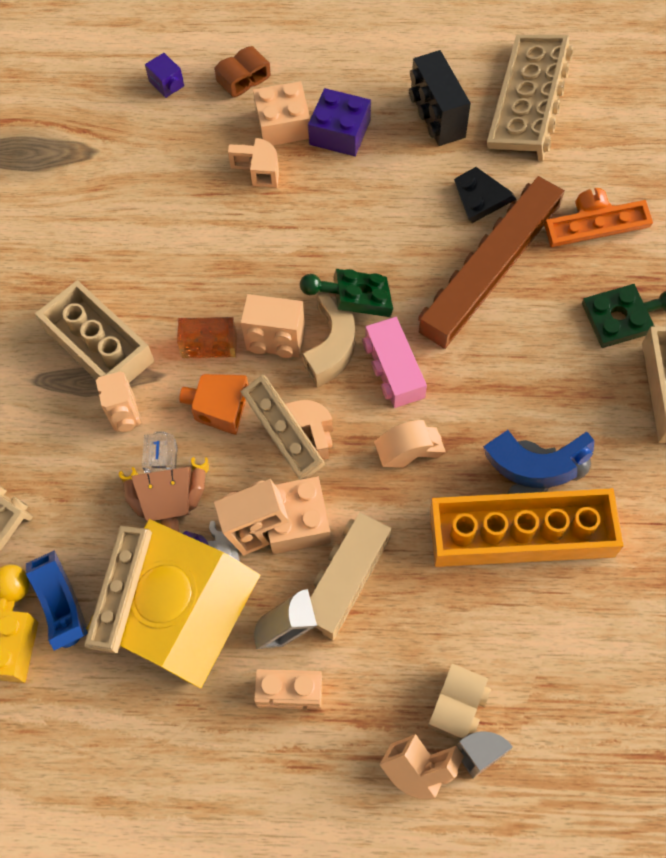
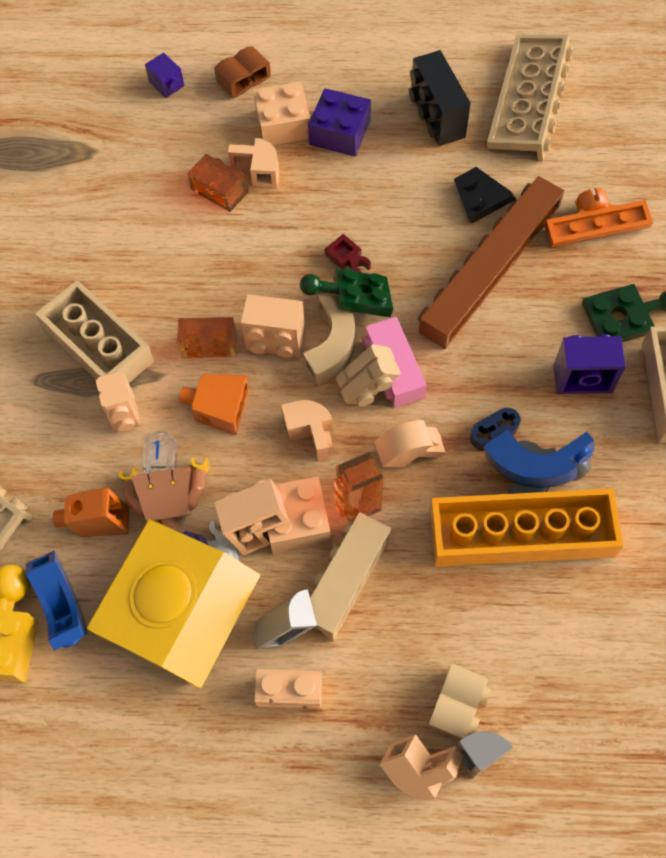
tan tile [84,526,152,653] -> none
tan tile [240,374,326,480] -> none
none -> orange torso [53,487,129,537]
none -> clear orange brick [187,154,248,212]
none -> dark red plate [324,234,371,272]
none -> clear orange brick [333,452,383,521]
none -> tan brick [335,344,401,407]
none -> dark blue beam [470,408,521,450]
none -> dark purple brick [553,334,626,394]

